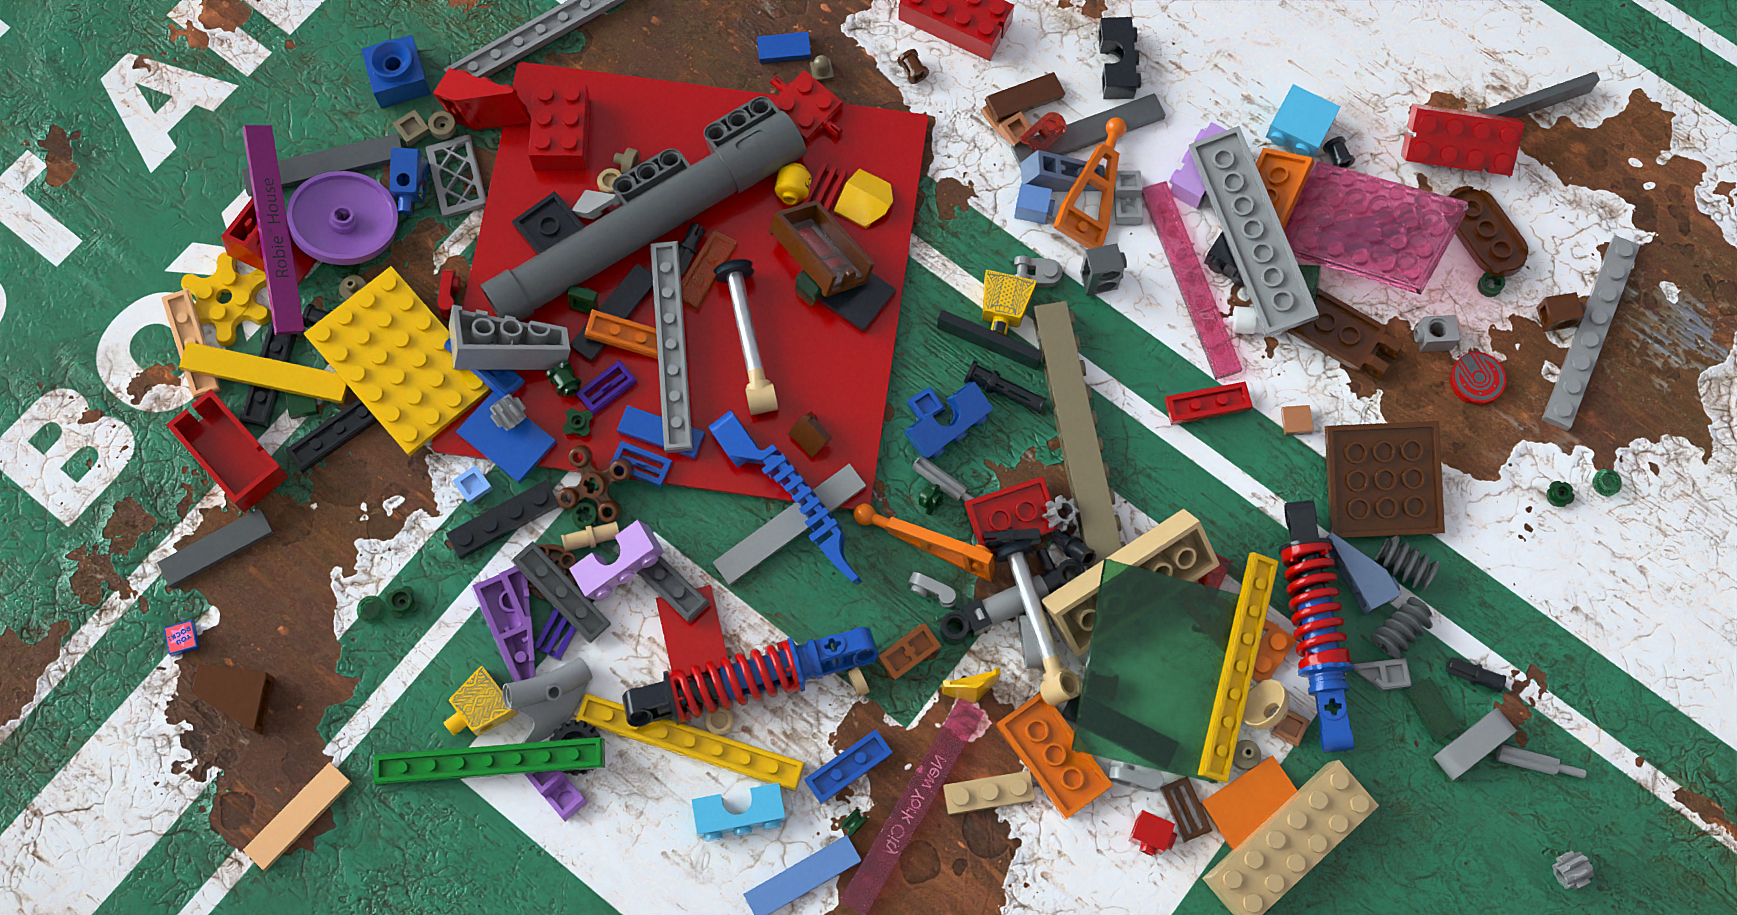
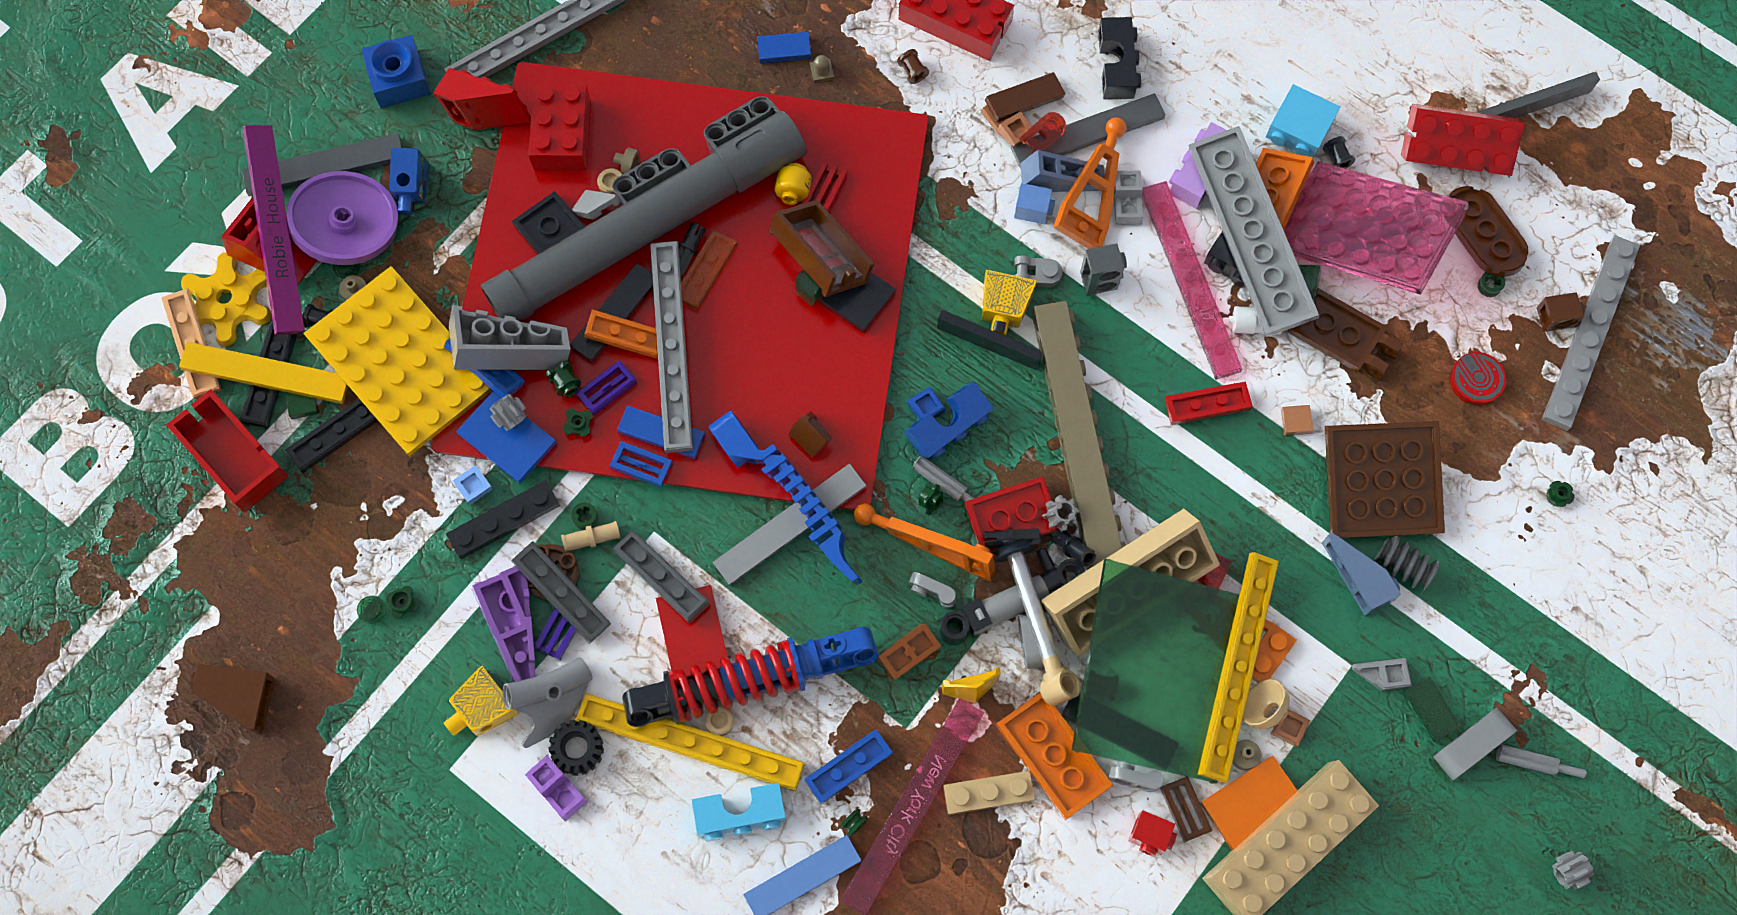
dark grey tile [157,508,275,589] -> none
tile [164,620,200,657] -> none
light nougat tile [243,762,352,871] -> none
green tile [374,737,605,785] -> none
dark tan plate [393,109,431,147] -> none
light grey window [425,135,487,218] -> none
dark tan tile [428,111,457,140] -> none
red plate [437,269,461,321] -> none
reddish brown gear [557,445,634,523] -> none
dark green plate [567,285,599,315] -> none
lavender arch [569,520,665,601] -> none
piece [713,259,778,416] -> none
red plate [770,70,843,143] -> none
yellow slope [834,169,893,229] -> none
tan tile [847,667,870,697] -> none
black pin [964,360,1047,414] -> none
piece [1278,500,1354,753] -> none
dark grey piece [1370,597,1433,659] -> none
light grey brick [1414,315,1460,352] -> none
black axle [1446,657,1506,693] -> none
clear green plate [1592,469,1622,497] -> none

